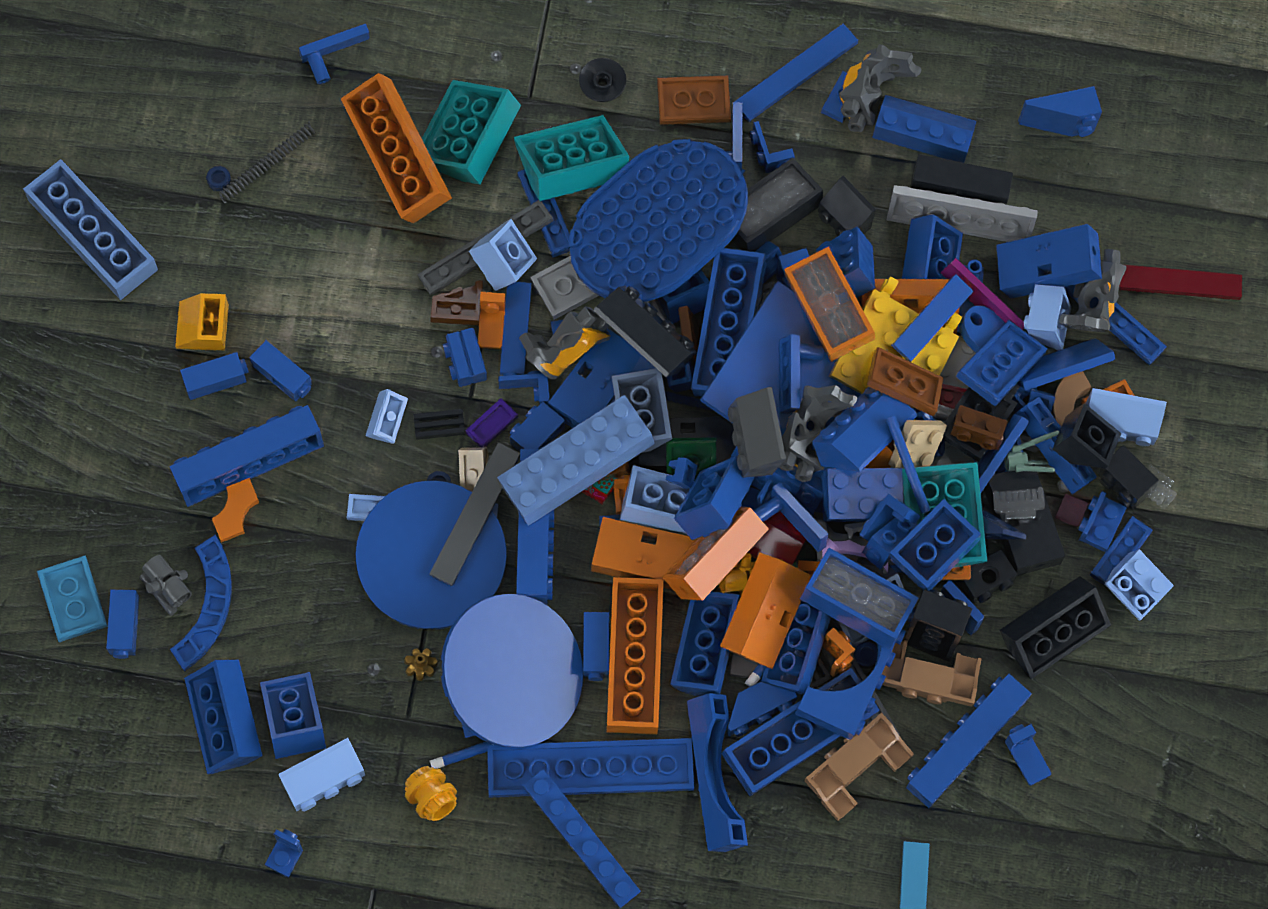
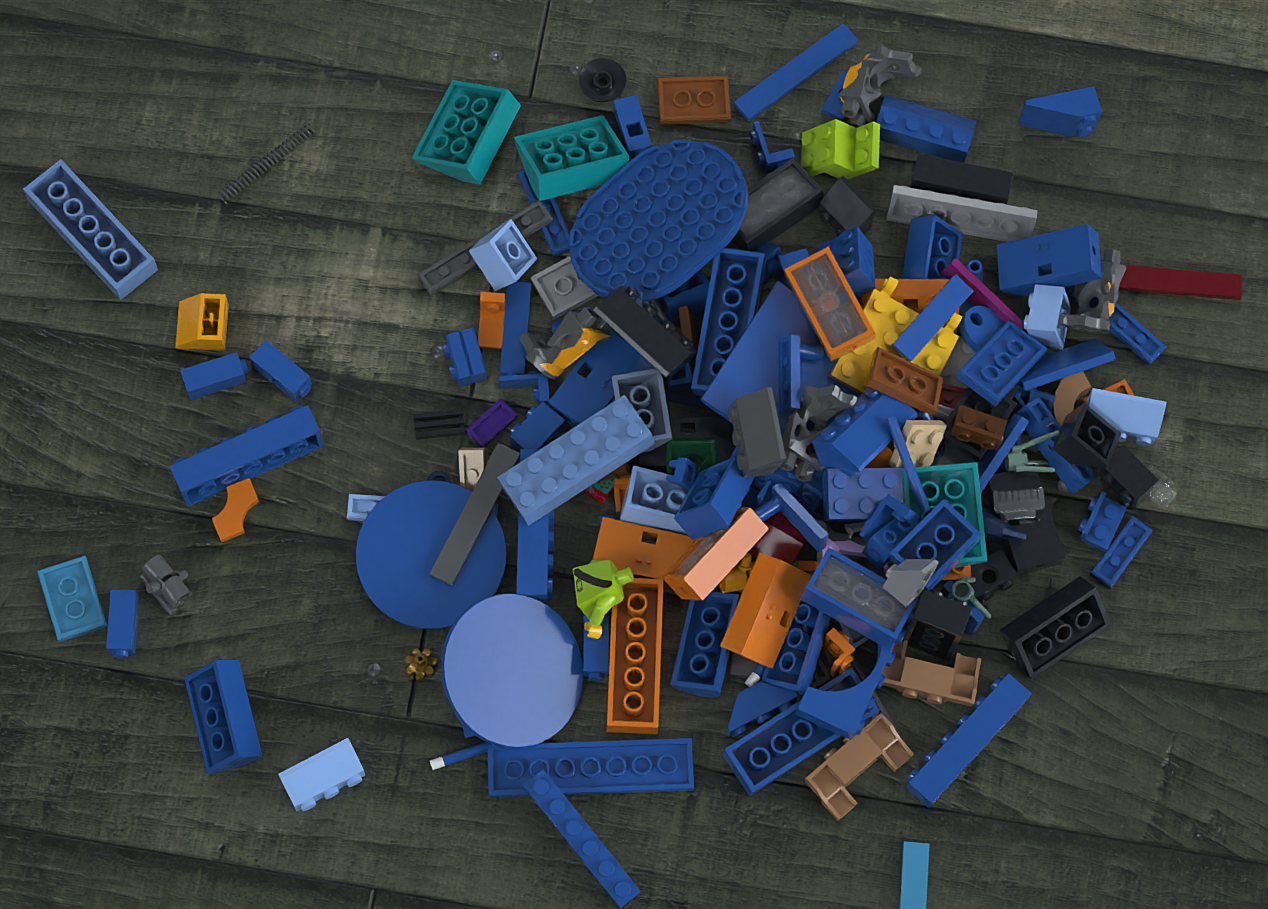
blue tile [170,535,232,672] -> none
dark blue tile [206,166,231,191] -> none
blue slope [260,672,326,759] -> none
blue bracket [265,829,303,878] -> none
blue piece [299,24,369,84] -> none
orange brick [341,73,452,224] -> none
light blue slope [366,389,408,444] -> none
light orange piece [405,766,457,821] -> none
wing [430,280,483,326] -> none
blue arch [687,693,748,852] -> none
piece [725,102,742,170] -> none
dark blue tile [854,642,878,669] -> none
blue bracket [1005,724,1051,786] -> none
clear pink tile [1055,494,1088,527] -> none
light blue slope [1105,549,1174,621] -> none
none -> lime torso [573,559,634,639]
none -> blue brick [613,95,652,161]
none -> lime bracket [801,119,880,180]
none -> light grey slope [883,559,939,607]
none -> sand green plant [948,576,991,619]

